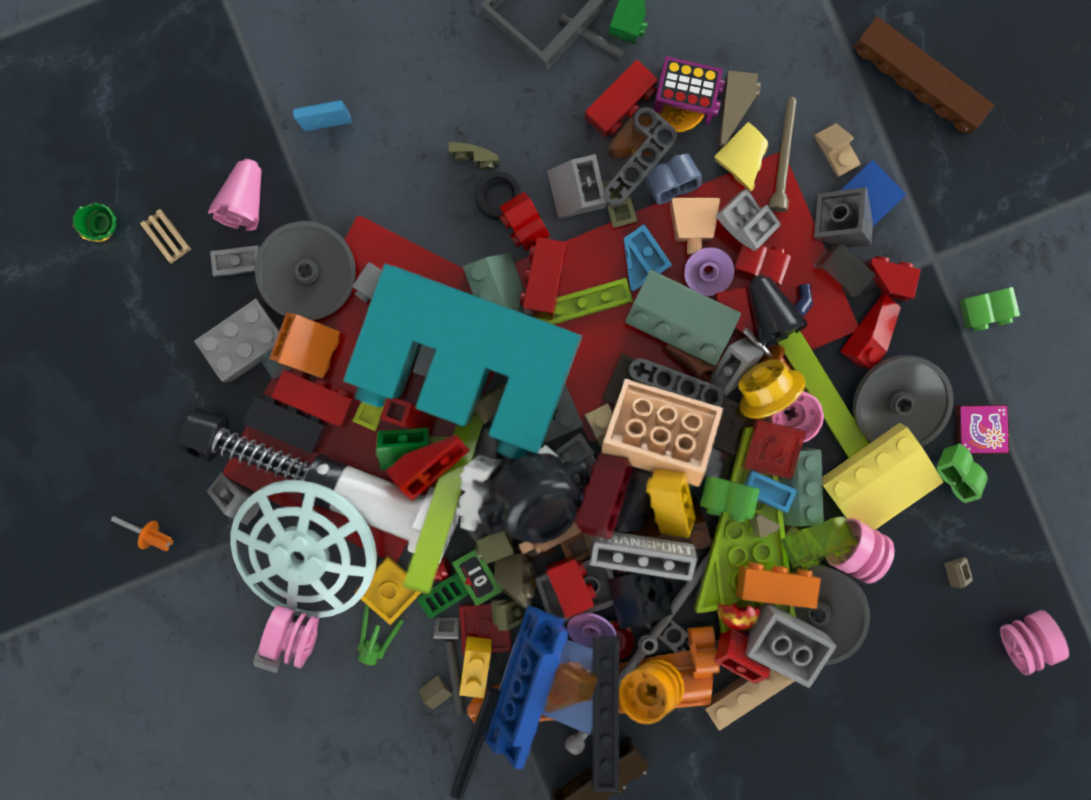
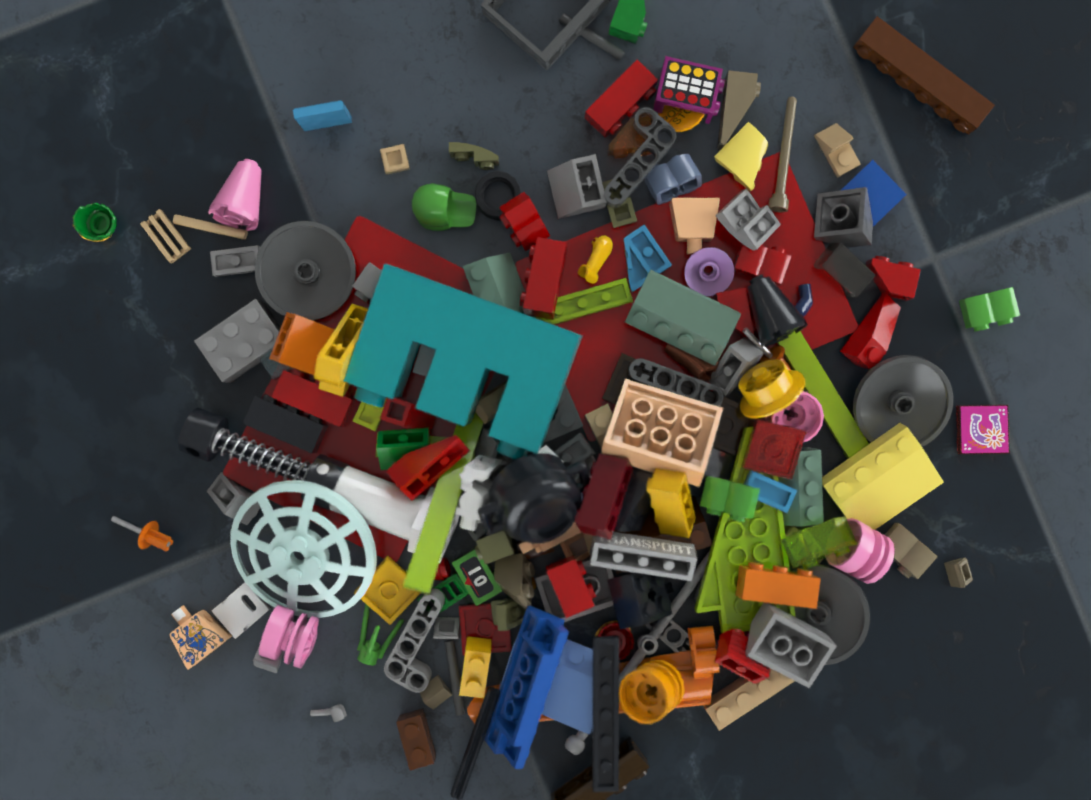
clear orange slope [544,662,598,713] -> none
lavender dish [567,613,616,649] -> none
red hair [717,603,761,630] -> none
dark tan slope [750,513,780,538] -> none
bright green brick [937,444,988,503] -> none
bright pink wheel [1000,610,1069,676] -> none
none -> torso [170,605,232,670]
none -> tan bar [173,214,248,240]
none -> white piece [212,582,271,639]
none -> light grey hand [310,704,347,722]
none -> yellow brick [314,304,368,397]
none -> tan tile [380,144,410,175]
none -> light grey beam [384,588,445,693]
none -> reddish brown brick [396,708,437,771]
none -> bright green piece [412,183,476,231]
none -> yellow piece [578,235,613,284]
none -> dark tan brick [885,523,937,579]

